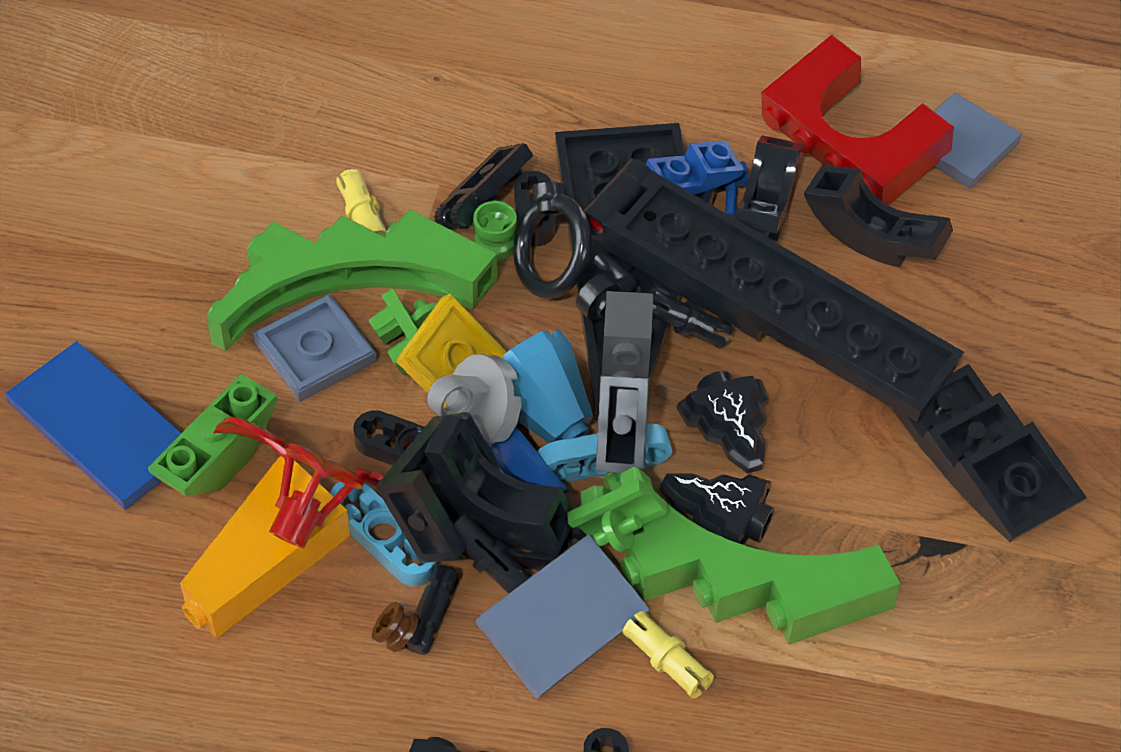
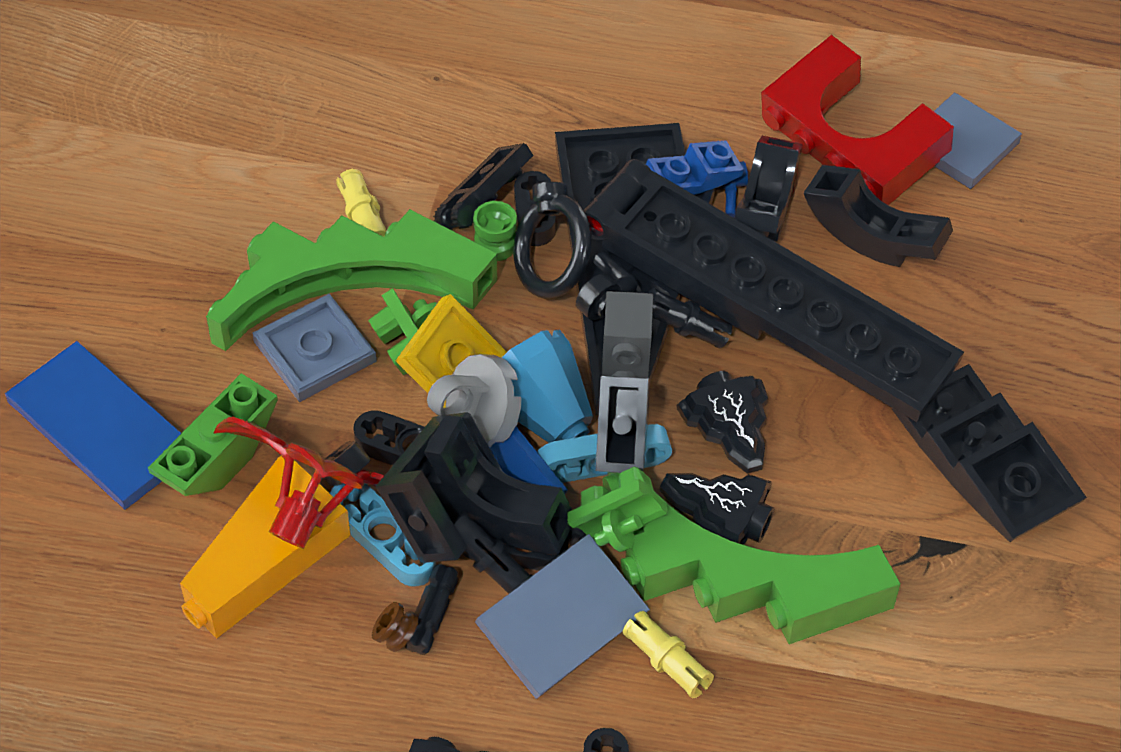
none -> black beam [324,440,371,486]

